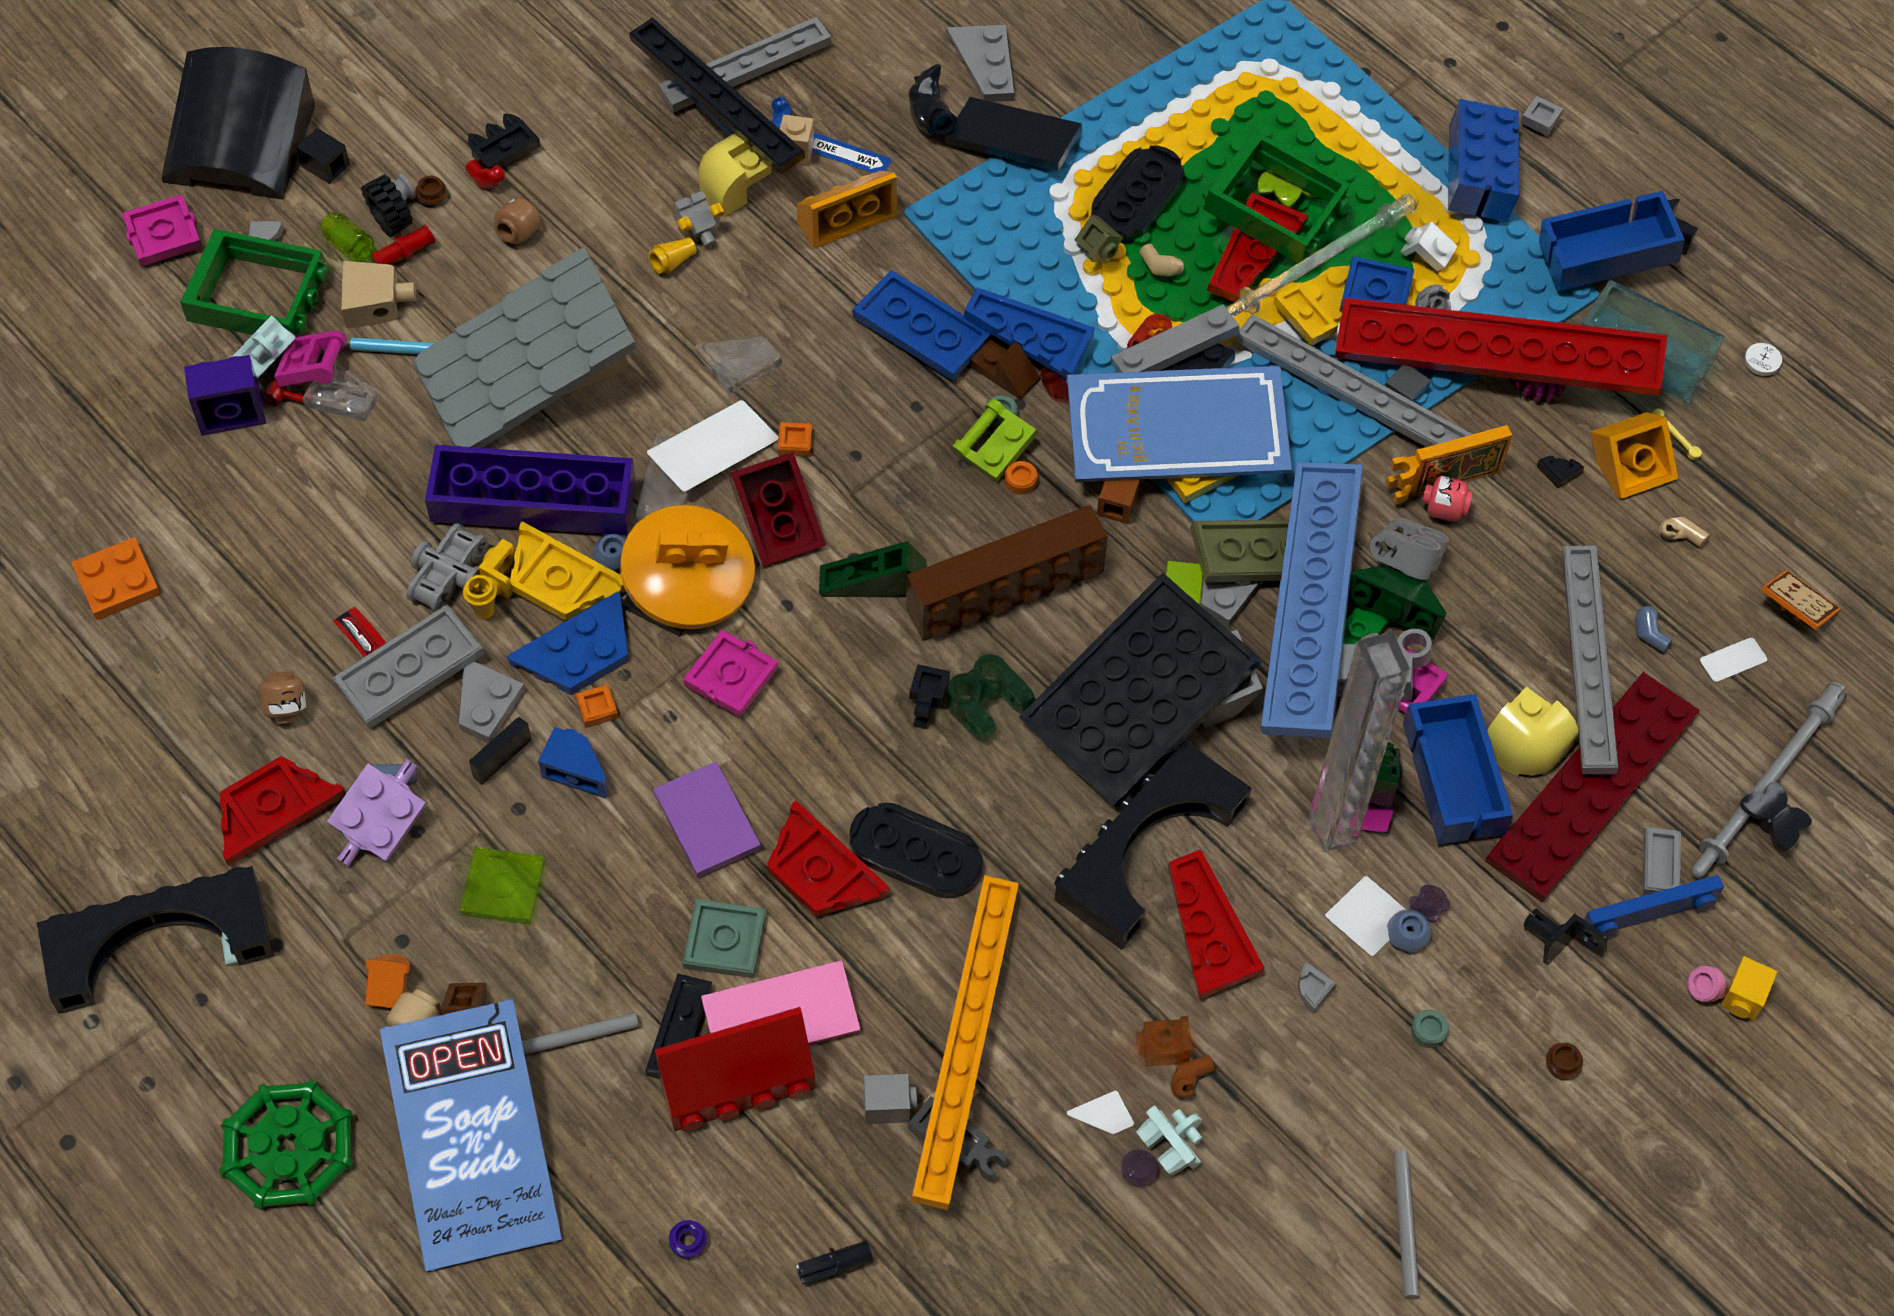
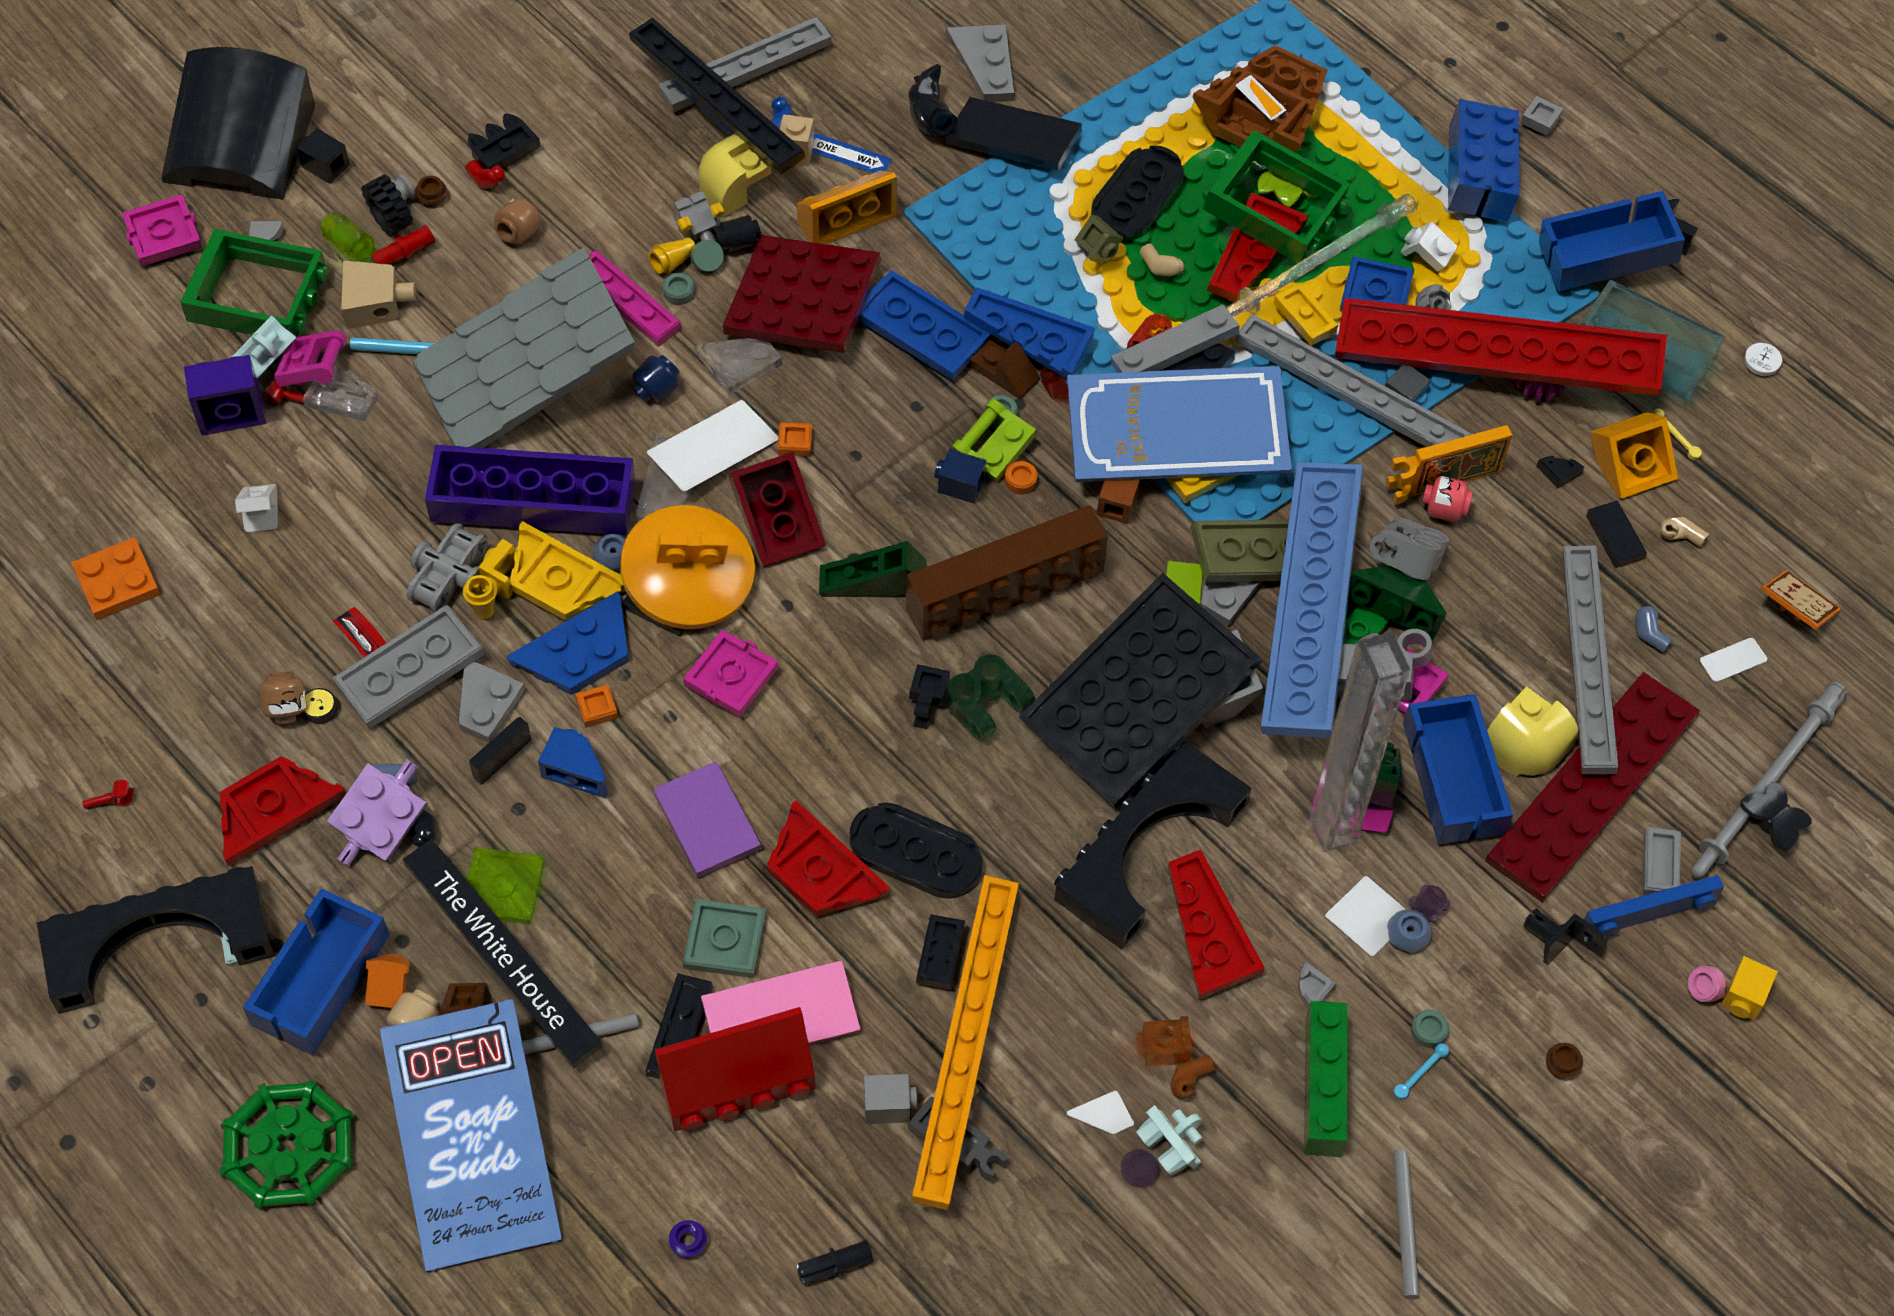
none -> red hand [82,780,134,809]
none -> white slope [235,484,278,532]
none -> blue piece [243,888,390,1055]
none -> light yellow tile [303,688,337,724]
none -> black tile [403,839,603,1069]
none -> black arm [412,810,437,847]
none -> dark pink tile [589,250,681,346]
none -> dark blue head [632,355,680,403]
none -> sand green tile [662,273,695,305]
none -> sand green tile [691,240,724,272]
none -> black brick [713,215,761,253]
none -> dark red plate [722,235,881,353]
none -> black plate [916,914,965,990]
none -> dark blue brick [934,449,987,504]
none -> dark orange wedge [1192,45,1328,151]
none -> sticker [1236,75,1286,120]
none -> green brick [1304,1001,1347,1157]
none -> medium azure hinge [1393,1043,1449,1100]
none -> black tile [1586,500,1647,568]

